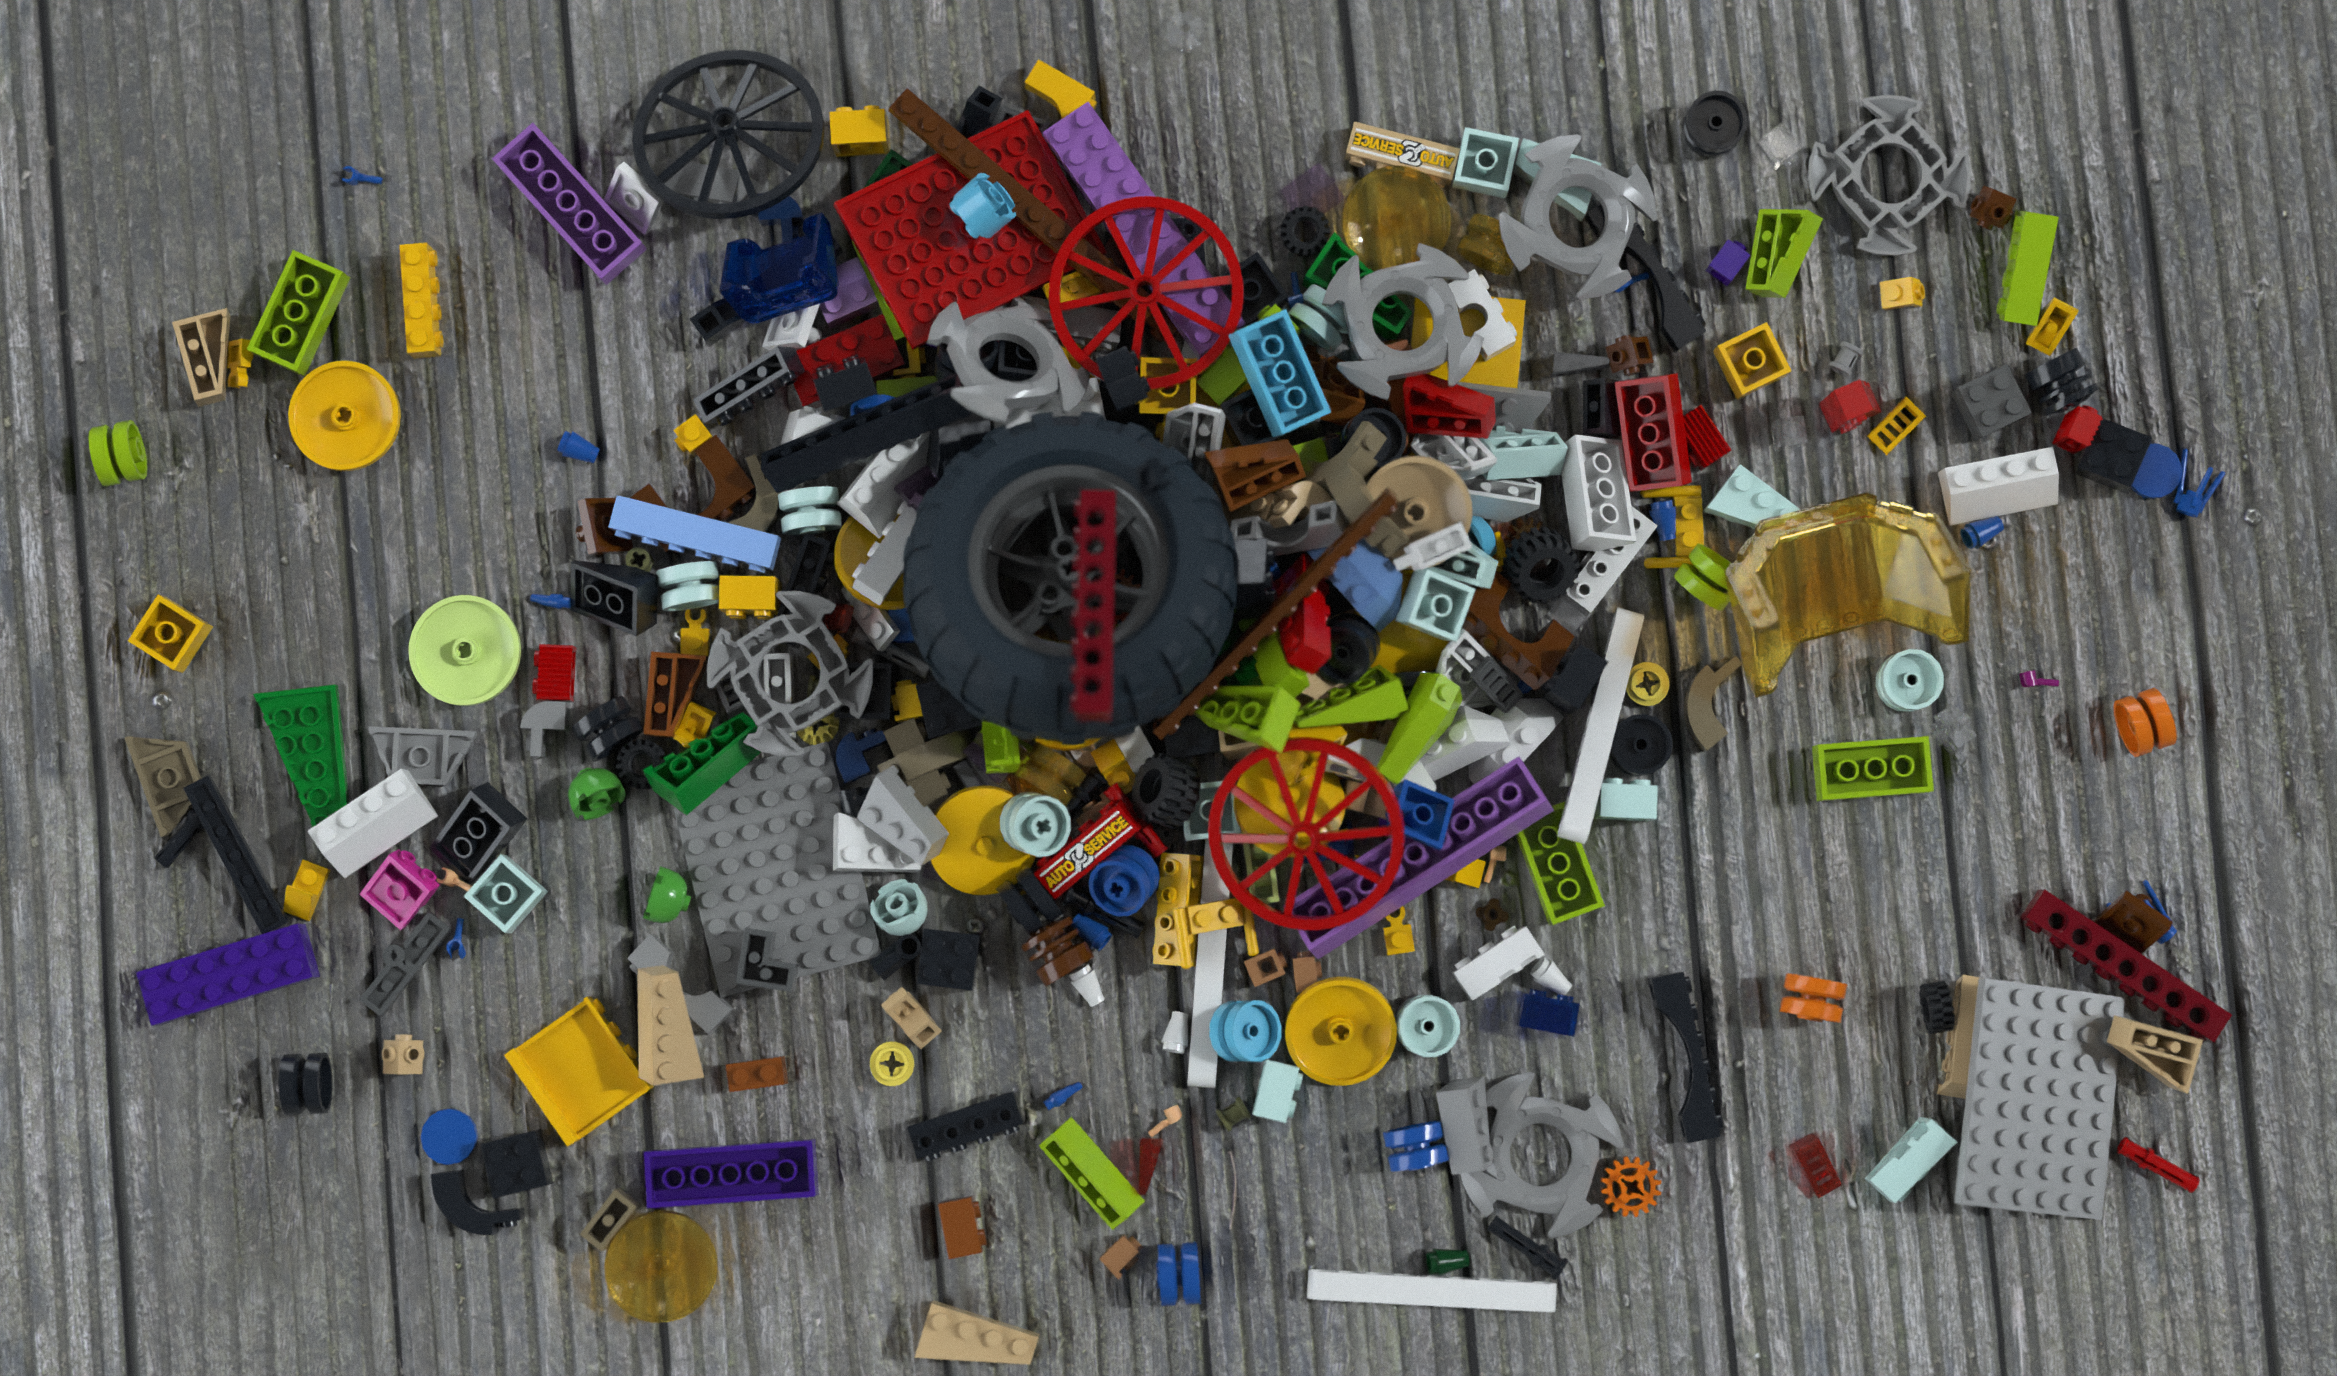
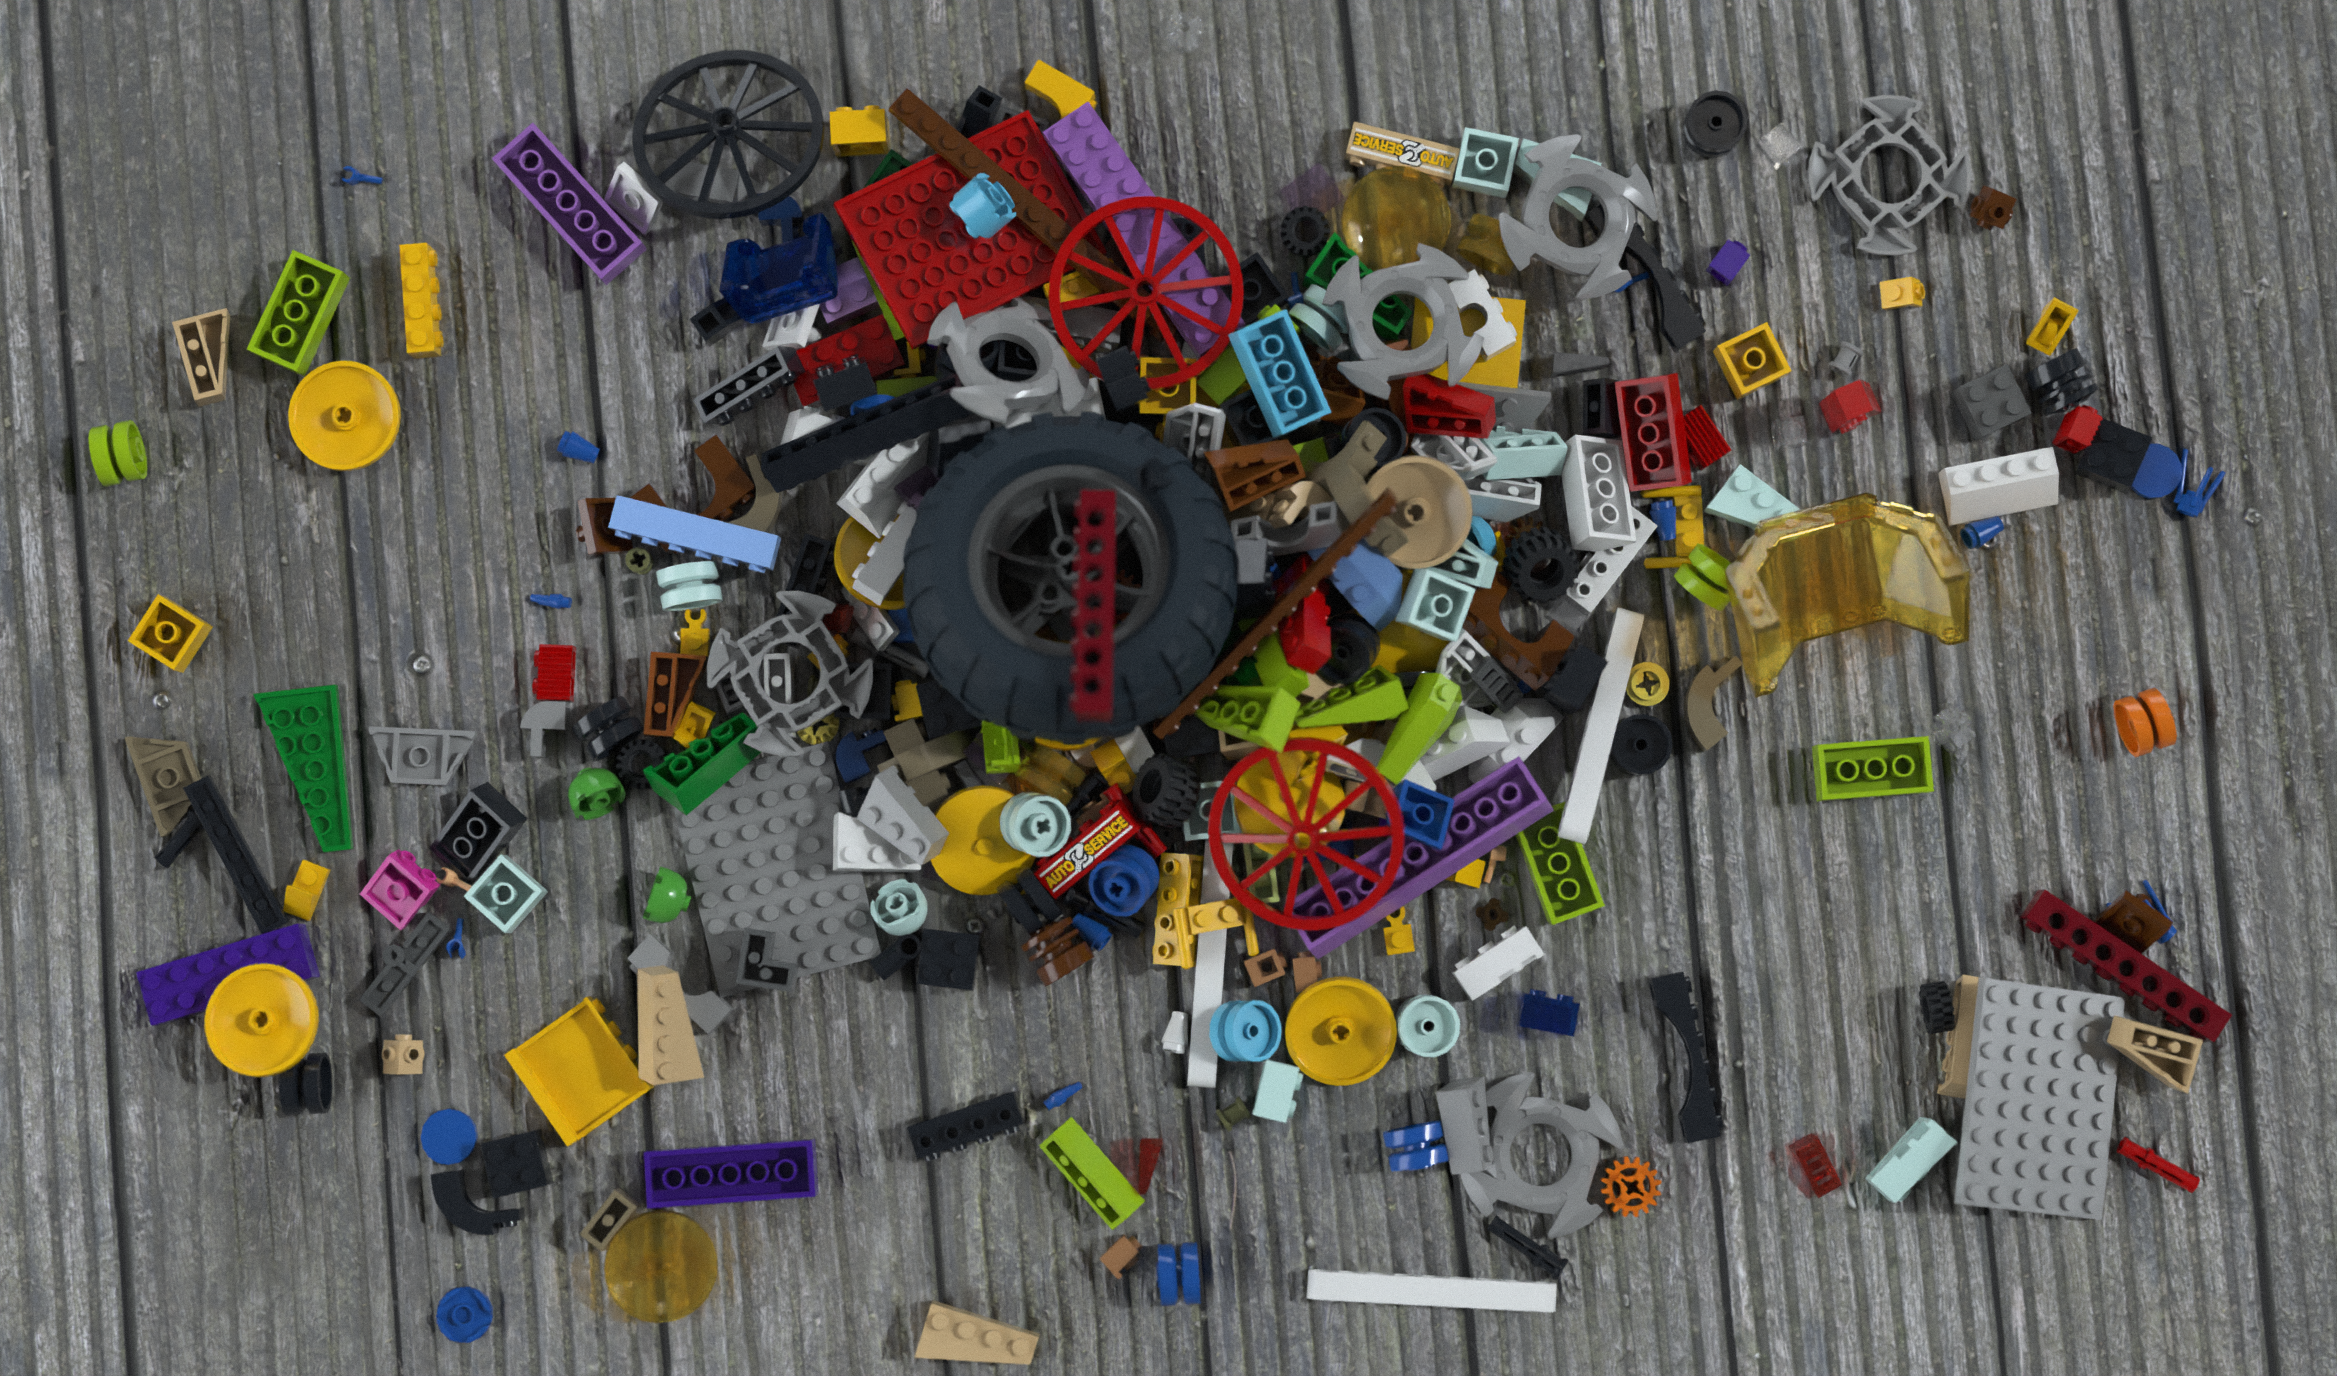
yellow plate [227,339,253,388] -> none
white slope [308,769,438,878] -> none
yellowish green dish [409,595,521,706] -> none
black slope [571,560,658,637] -> none
yellow brick [673,414,713,457] -> none
yellow brick [719,576,782,620] -> none
dark orange brick [726,1056,788,1092] -> none
light aqua wheel [778,486,843,535] -> none
light yellow gear [870,1041,915,1086] -> none
tan brick [881,987,942,1049] -> none
dark orange brick [938,1196,987,1259] -> none
white cone [1069,963,1105,1007] -> none
light nougat hand [1148,1105,1182,1137] -> none
white hinge [1393,521,1473,571] -> none
dark green cone [1426,1249,1469,1277] -> none
white cone [1530,957,1572,997] -> none
light aqua brick [1594,778,1658,821] -> none
reddish brown brick [1605,335,1654,377] -> none
lime wedge [1745,209,1823,298] -> none
orange wheel [1779,973,1848,1023] -> none
yellow slope [1867,396,1926,455] -> none
light aqua wheel [1875,649,1944,712] -> none
lime wedge [1997,210,2059,326] -> none
magenta hand [2019,670,2059,688] -> none
none -> yellow dish [205,963,319,1077]
none -> blue tile [436,1286,493,1343]

